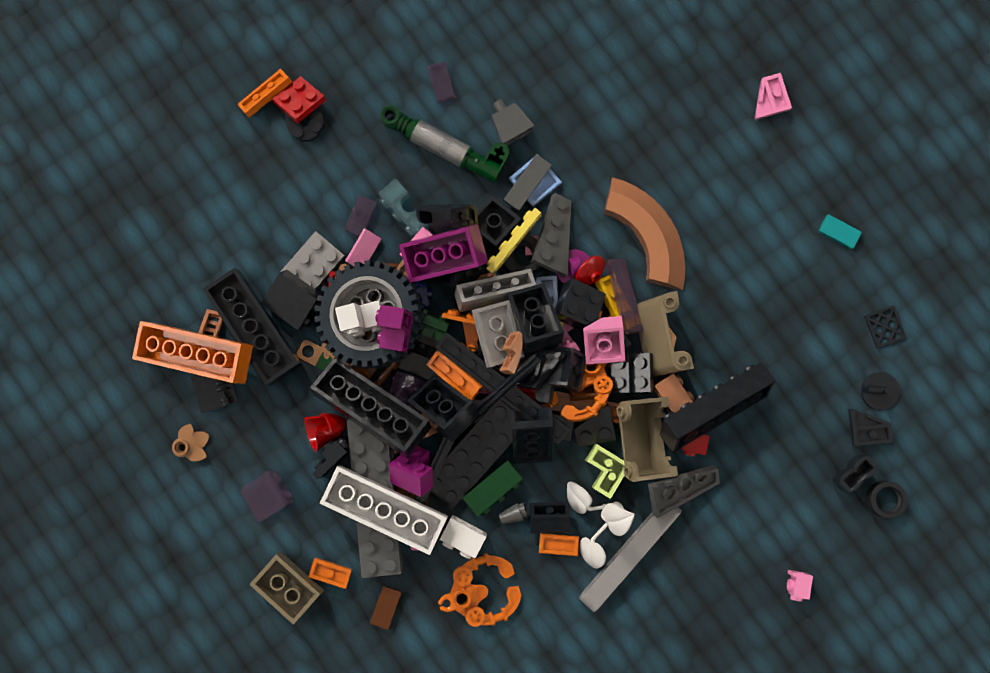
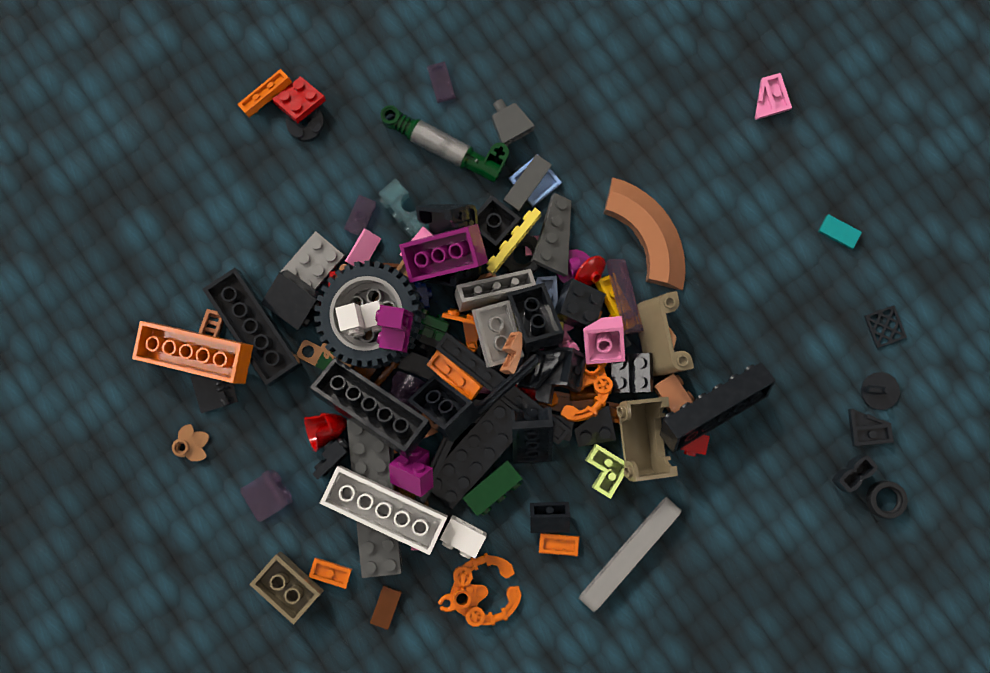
dark grey cone [499,502,529,524] -> none
white plant [567,481,635,569] -> none
dark grey wing [648,465,720,518] -> none
bright pink brick [787,570,813,602] -> none

